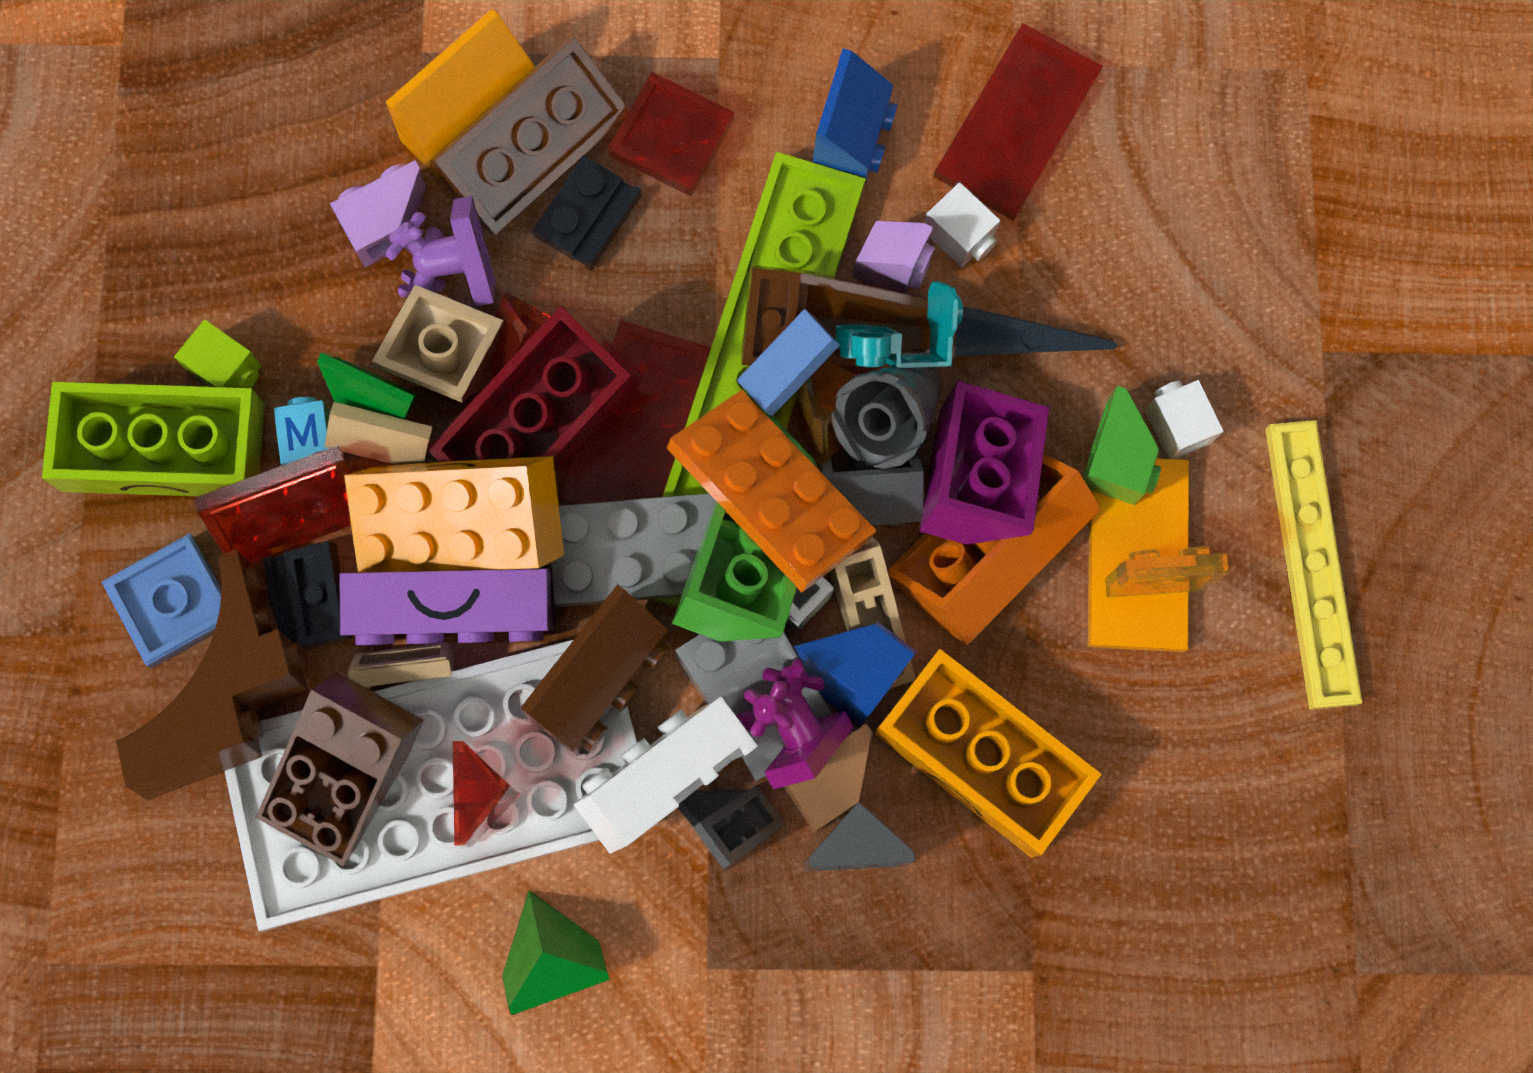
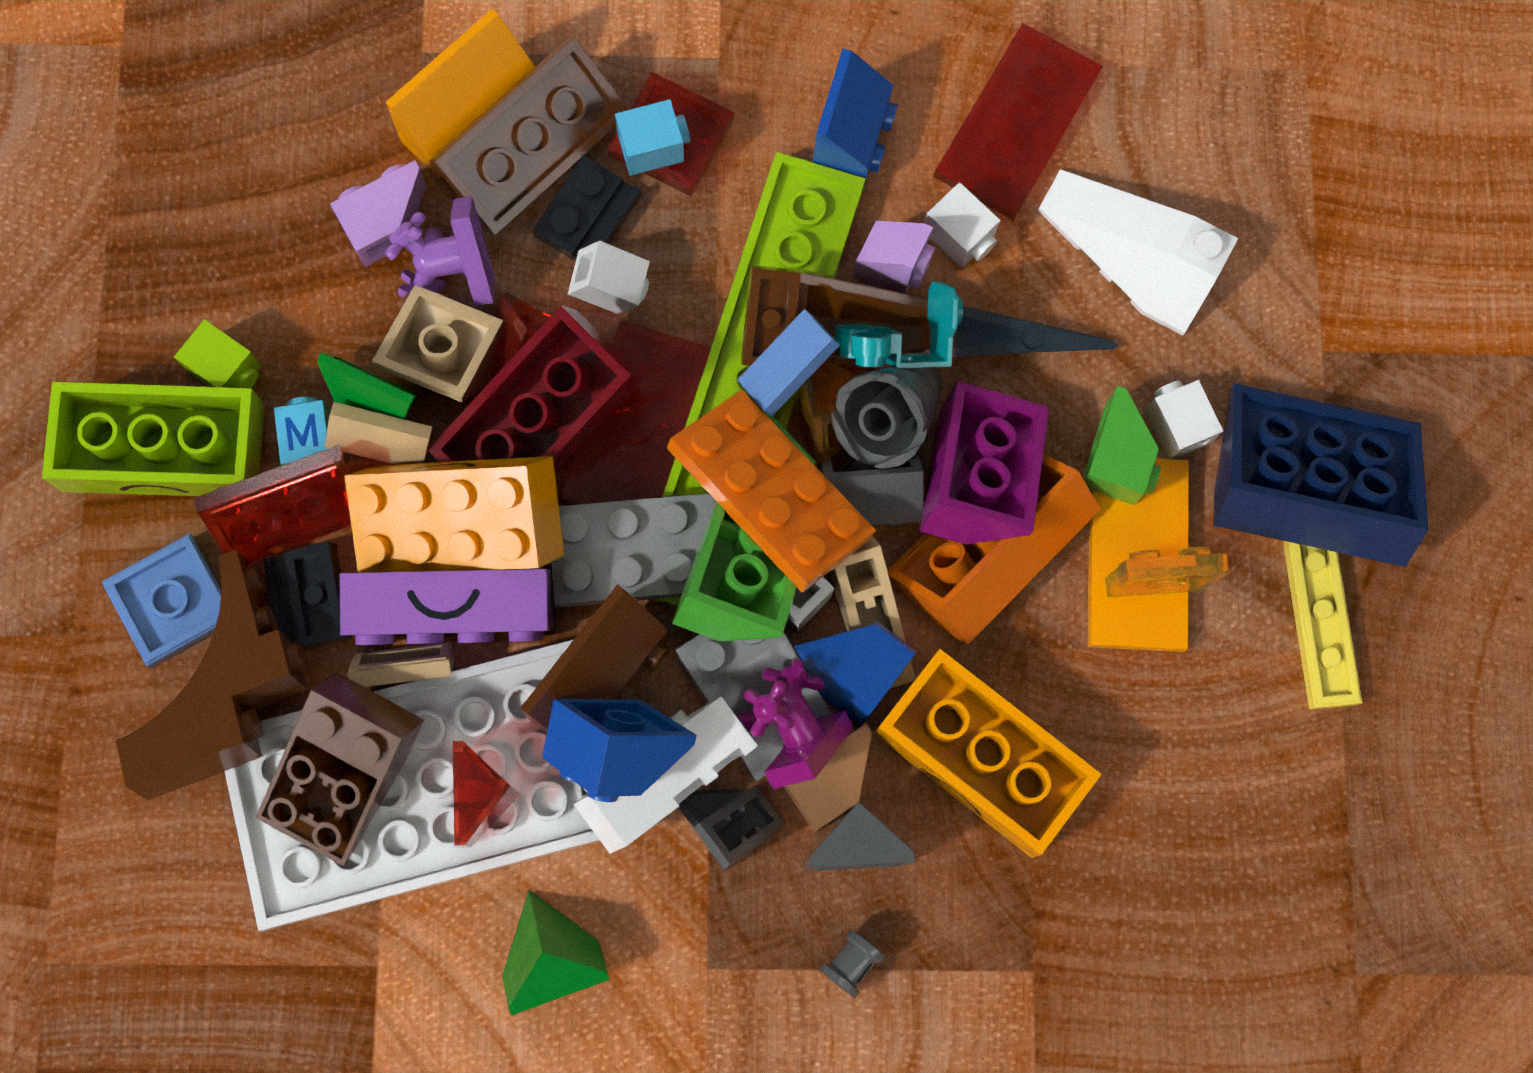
none -> blue slope [542,699,697,802]
none -> white brick [568,241,650,314]
none -> medium azure brick [615,100,690,176]
none -> dark grey bush [819,929,886,999]
none -> white wedge [1038,169,1238,336]
none -> dark blue slope [1213,383,1429,567]

